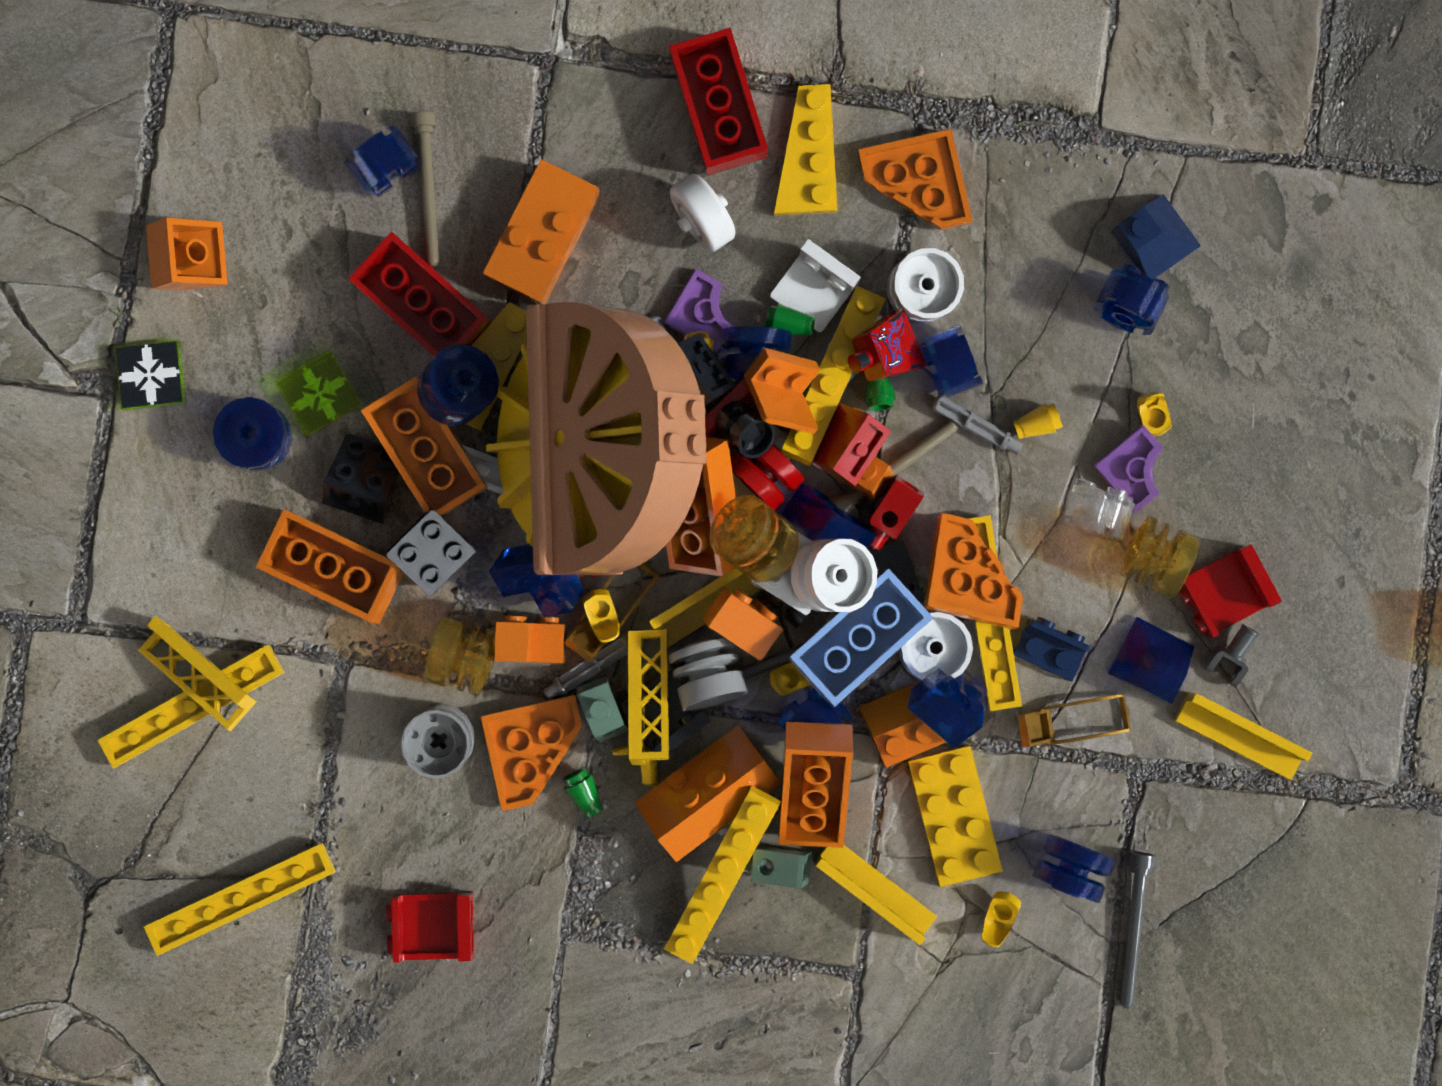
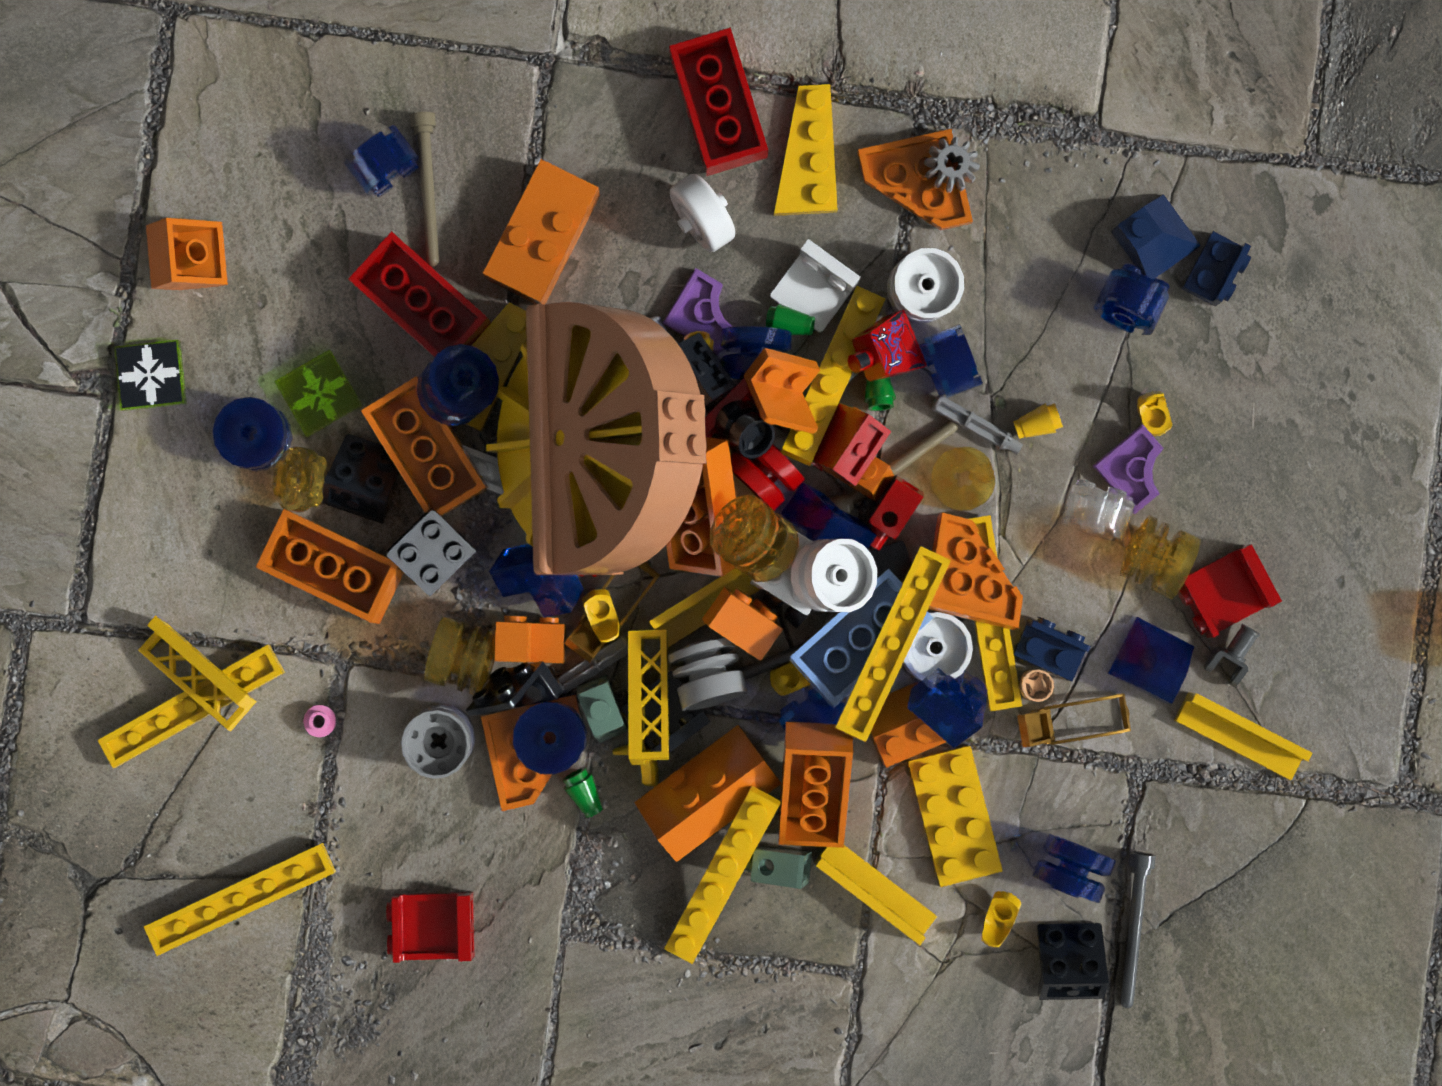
none -> clear yellow plate [272,446,327,512]
none -> bright pink plate [303,705,336,737]
none -> black bracket [466,661,563,716]
none -> clear blue wheel [513,701,588,775]
none -> yellow plate [835,546,951,742]
none -> light grey gear [924,137,980,193]
none -> clear yellow plate [931,447,996,511]
none -> light nougat wheel [1018,669,1054,702]
none -> black bracket [1037,923,1109,1000]
none -> dark blue bracket [1182,231,1251,307]

